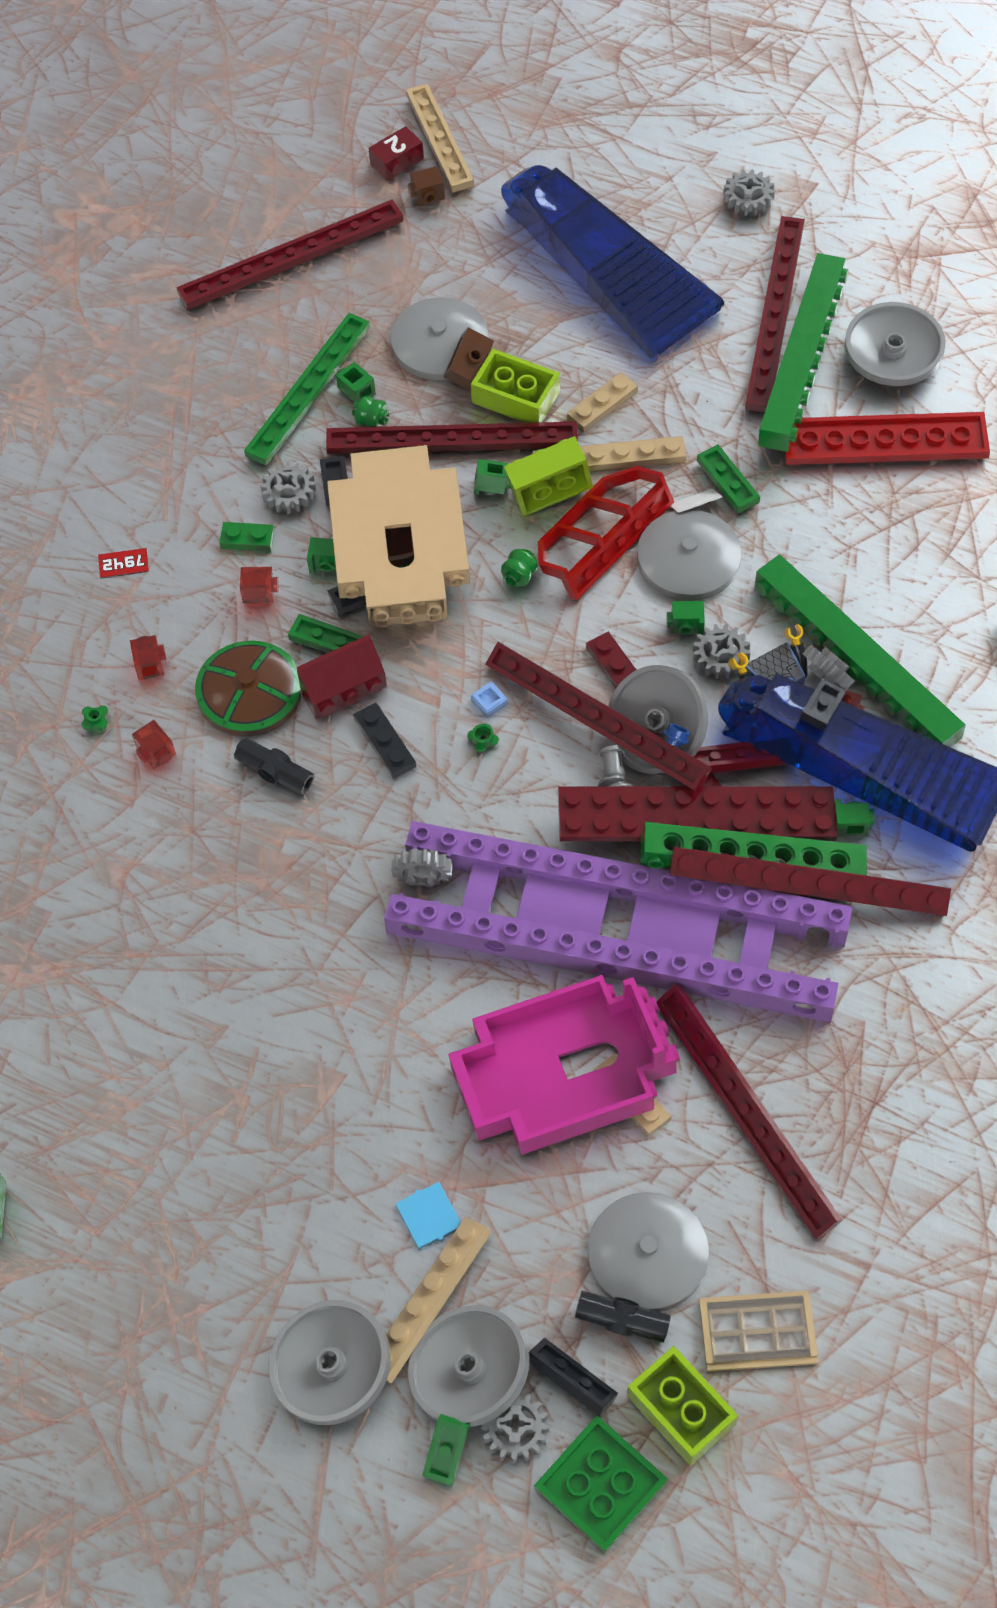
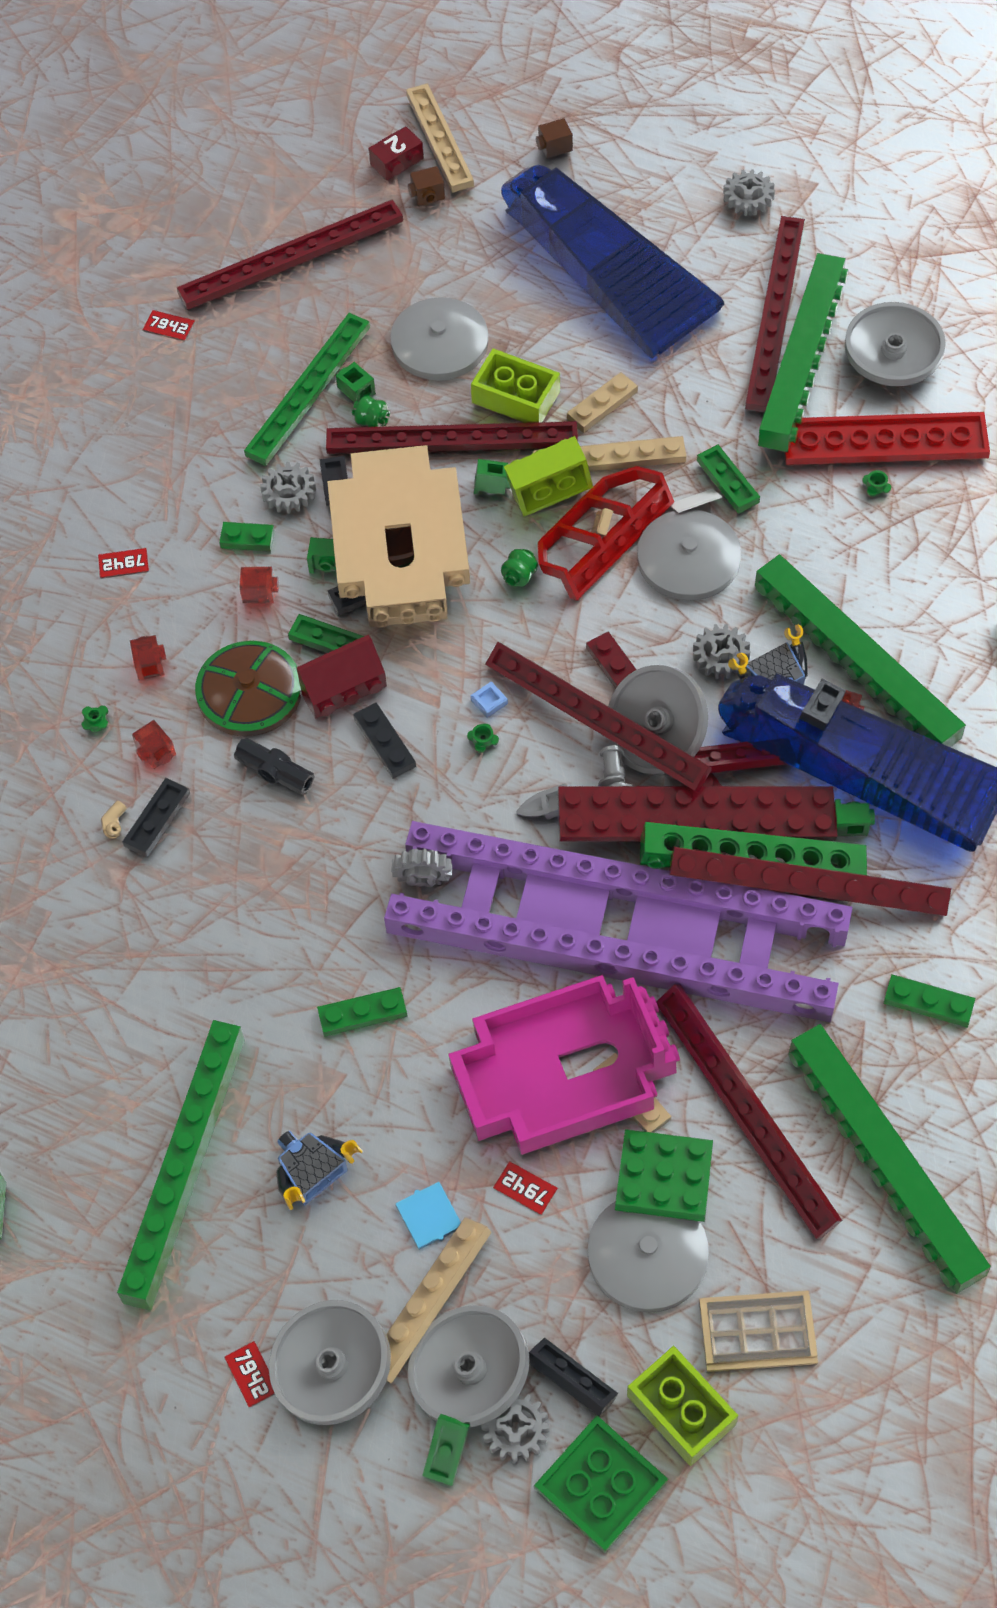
reddish brown brick [443,327,494,390] -> none
black piece [575,1291,671,1343] -> none
blue plate [663,723,690,747] -> none
green brick [666,601,705,635] -> none
light grey gear [802,644,855,691] -> none
none -> tan arm [101,800,127,839]
none -> green brick [117,1020,245,1311]
none -> black plate [122,778,190,857]
none -> red sticker [143,310,195,340]
none -> red sticker [224,1341,275,1407]
none -> torso [276,1131,363,1210]
none -> green plate [317,987,408,1037]
none -> red sticker [493,1161,558,1215]
none -> light grey plate [516,783,567,820]
none -> reddish brown brick [536,118,573,158]
none -> tan tile [591,508,613,538]
none -> green plate [615,1129,713,1222]
none -> green brick [788,1024,991,1294]
none -> green plate [862,470,891,496]
none -> green plate [883,974,976,1028]

